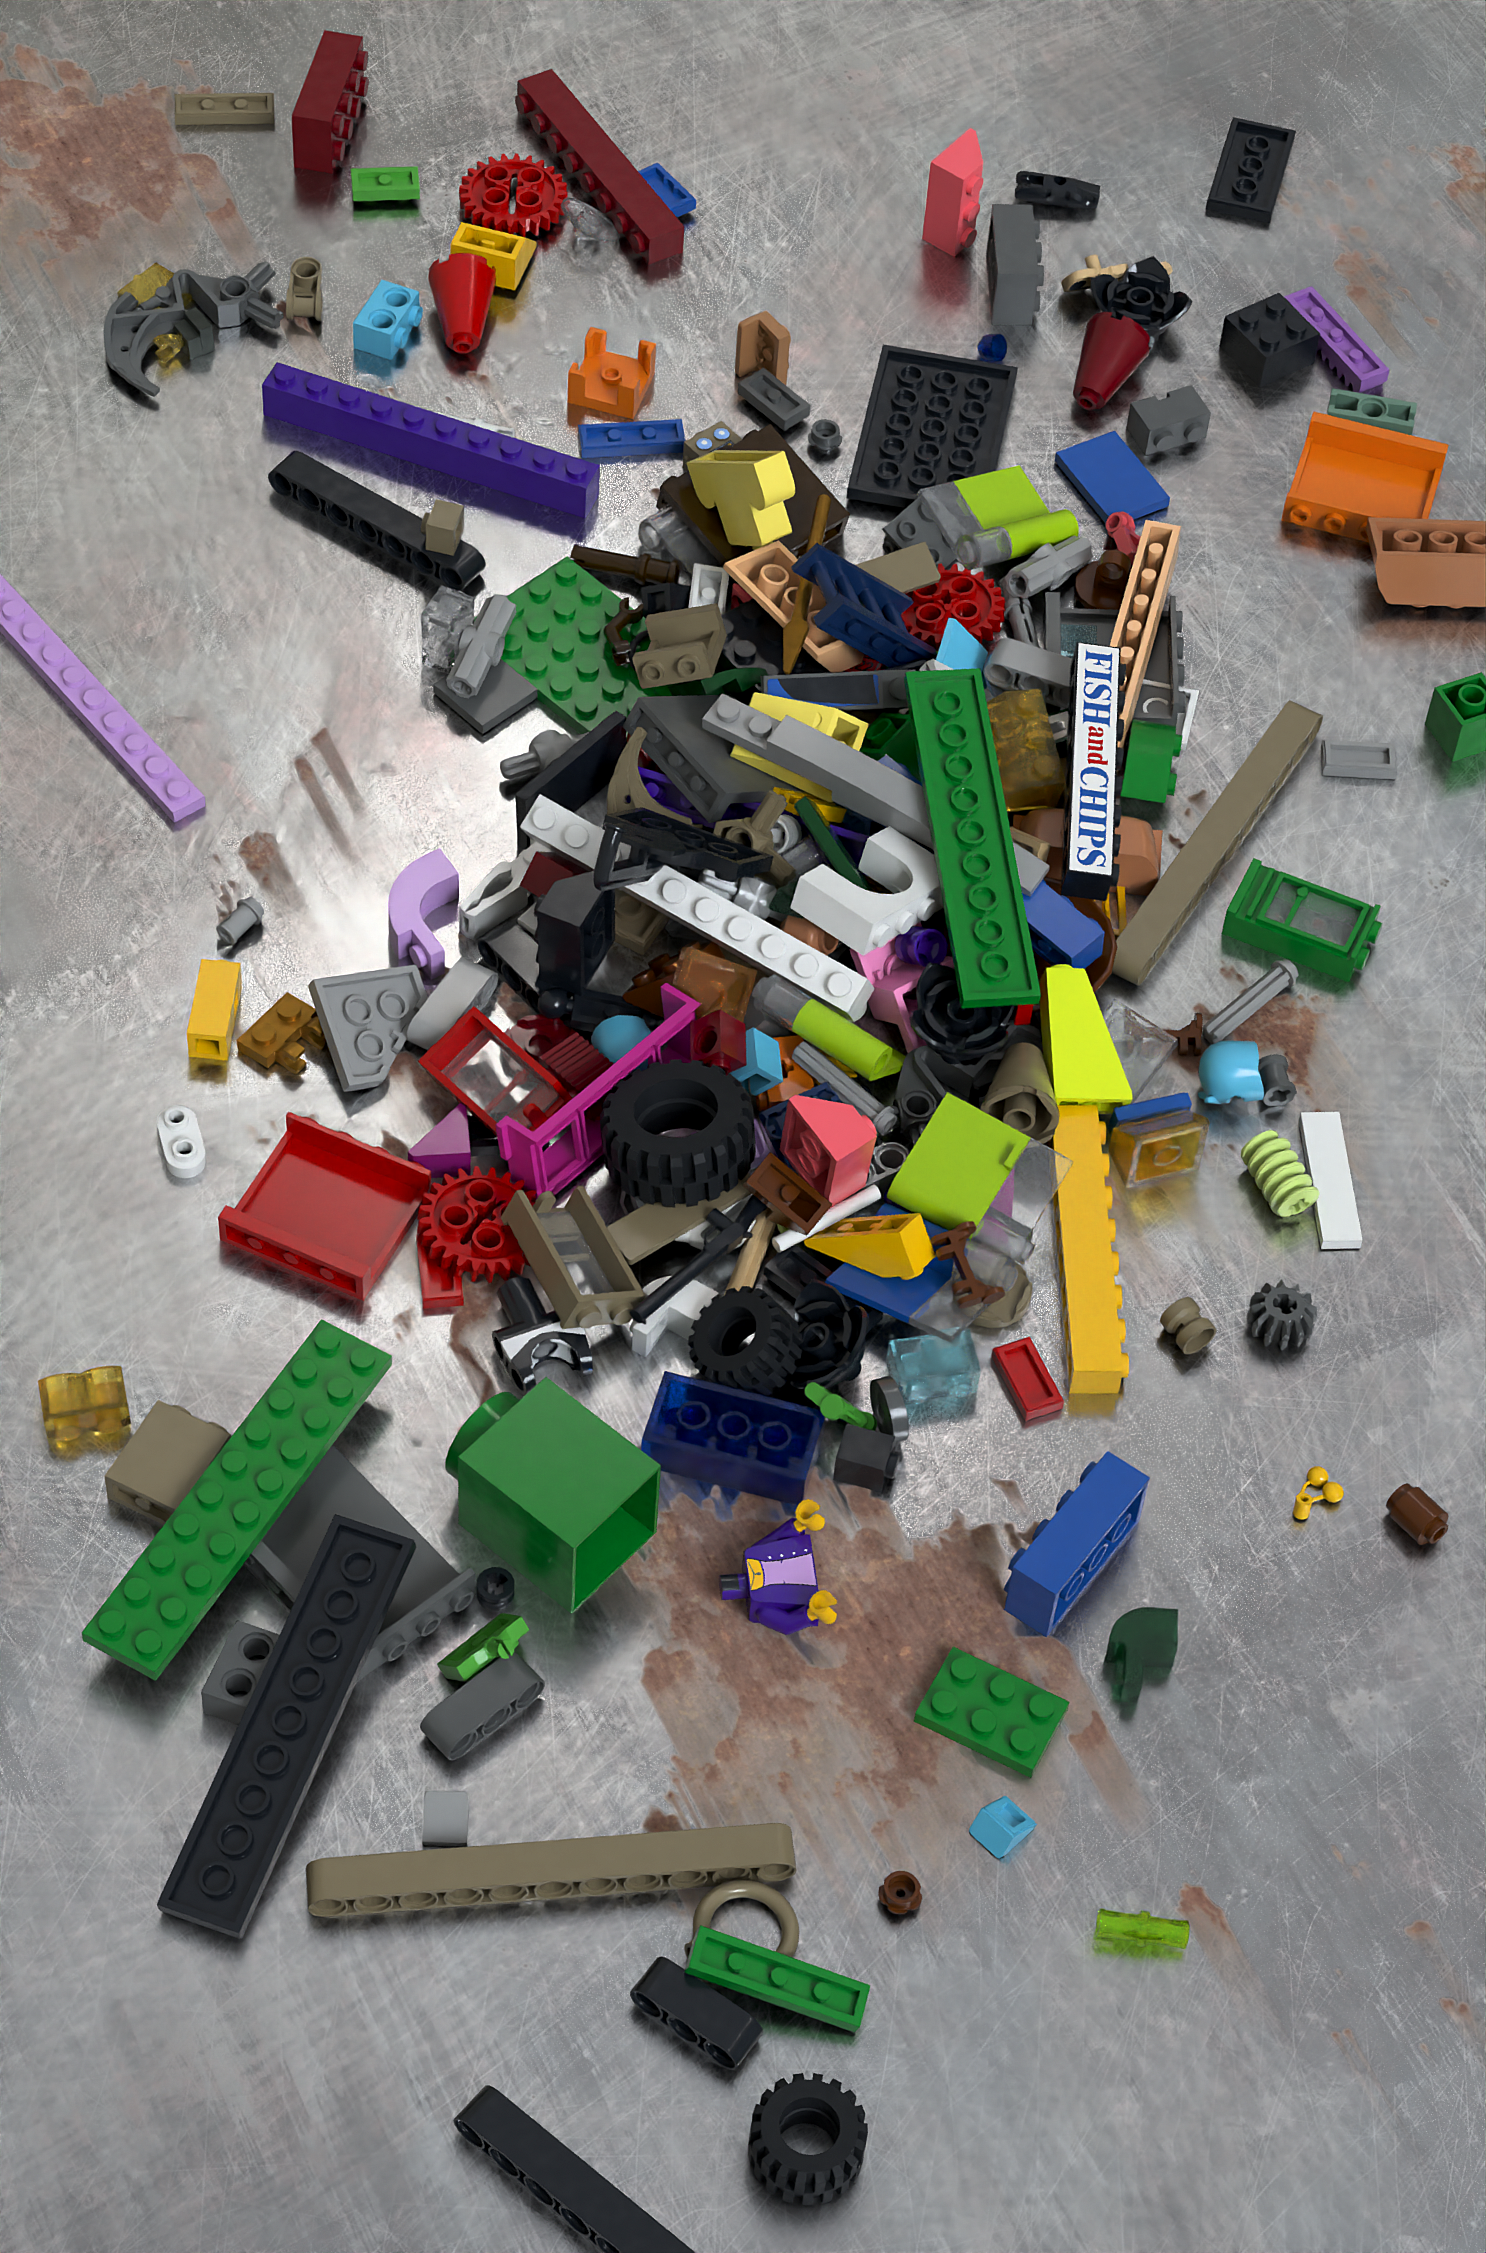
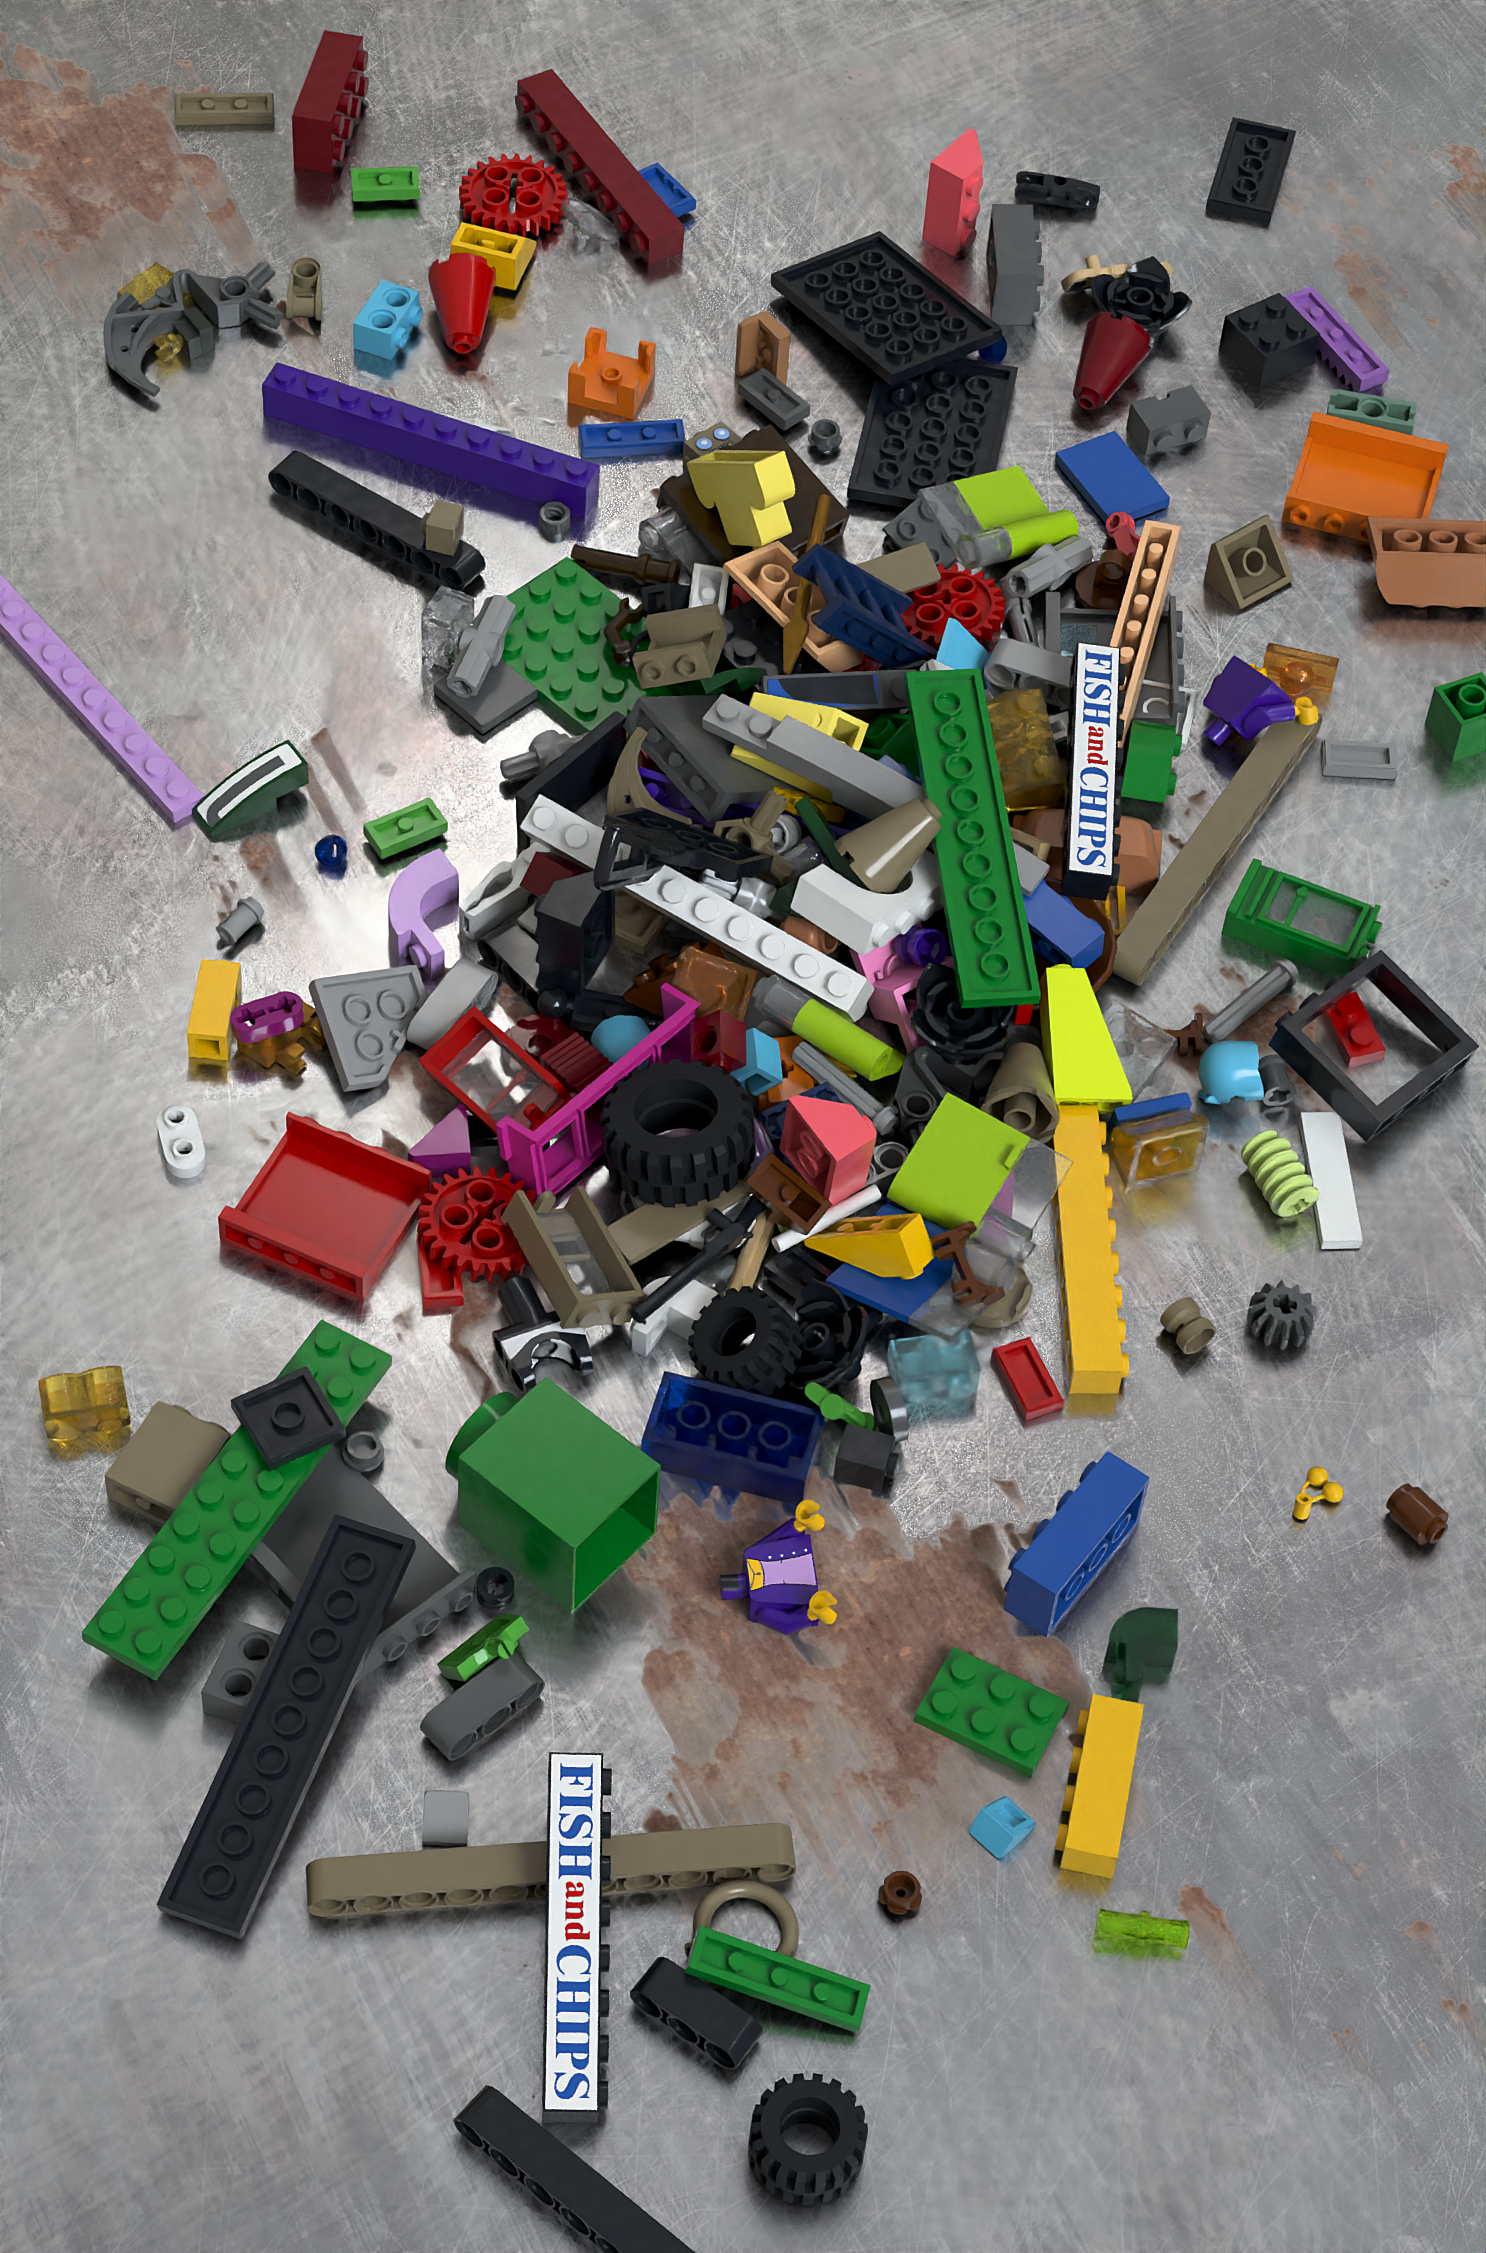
none -> slope [192,739,309,838]
none -> magenta beam [230,991,304,1043]
none -> black tile [231,1366,346,1471]
none -> clear blue hinge [315,834,348,867]
none -> dark grey plate [342,1431,384,1472]
none -> bright green plate [363,797,448,859]
none -> dark grey axle [539,501,571,535]
none -> brick [542,1752,612,2124]
none -> black plate [771,231,1002,386]
none -> dark tan cone [834,797,943,894]
none -> yellow brick [1055,1694,1144,1879]
none -> dark purple torso [1202,655,1318,747]
none -> dark tan slope [1204,515,1294,610]
none -> clear orange tile [1262,642,1339,697]
none -> black window [1268,950,1479,1143]
none -> red plate [1322,992,1386,1068]

